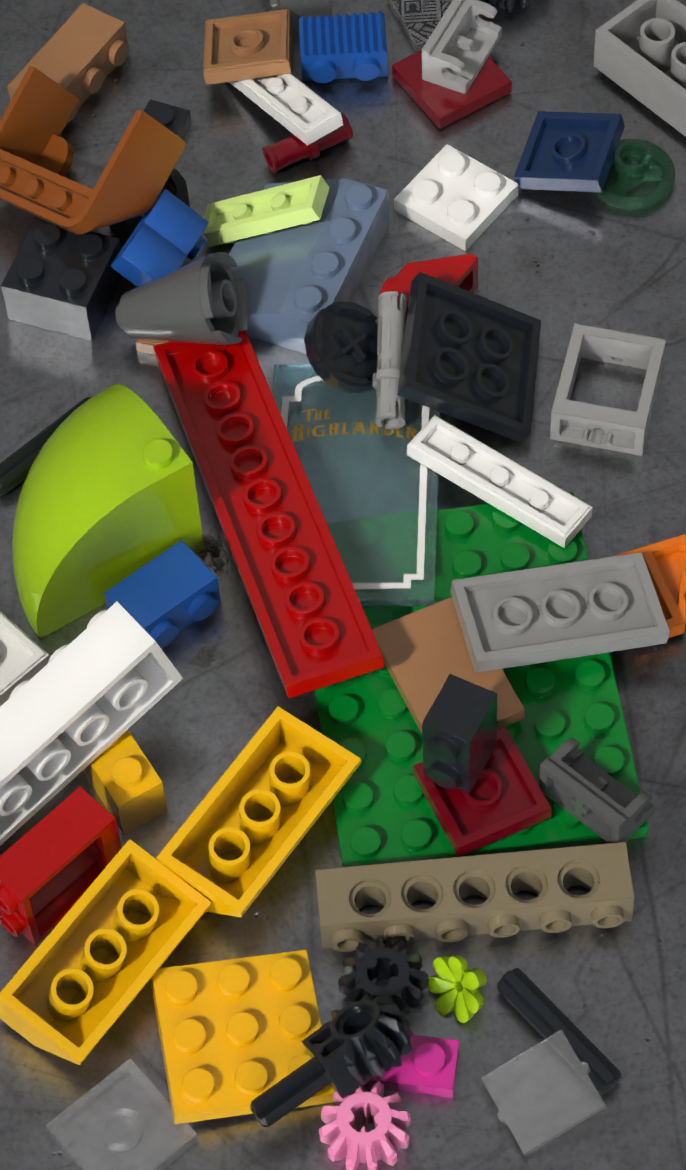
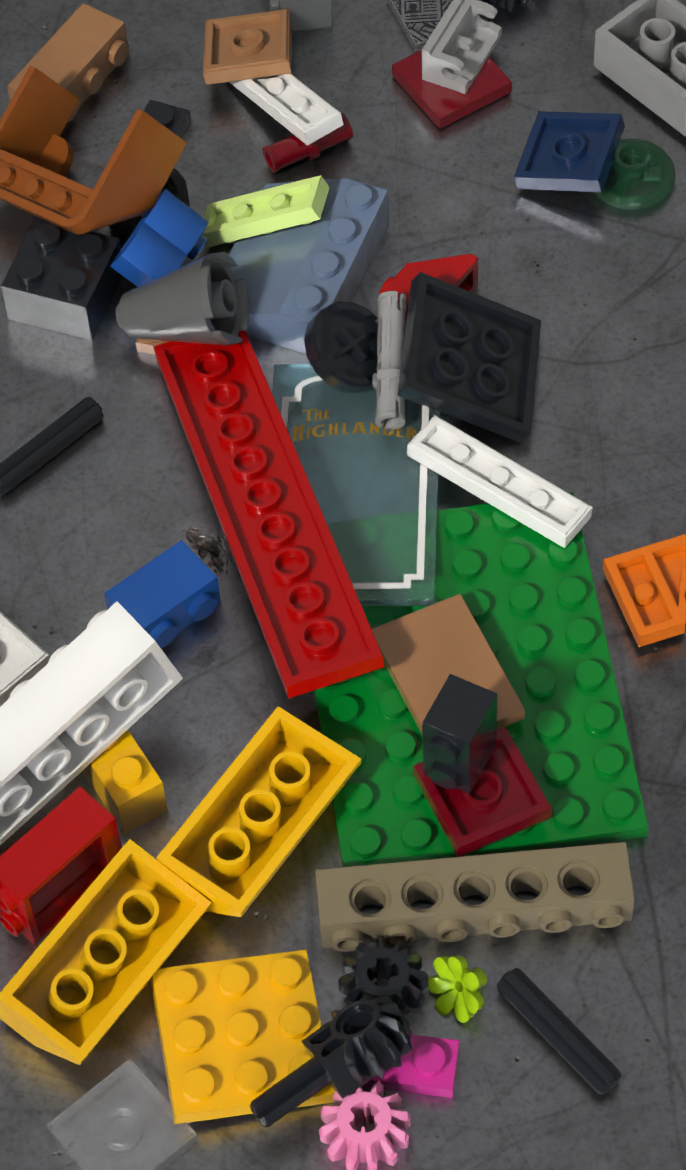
lime brick [12,384,205,640] -> none
blue brick [299,11,388,83] -> none
white plate [394,144,518,251] -> none
light grey plate [450,552,670,673] -> none
clear piece [481,1030,607,1156] -> none
dark grey hinge [539,737,654,843] -> none
light grey window [550,323,666,456] -> none

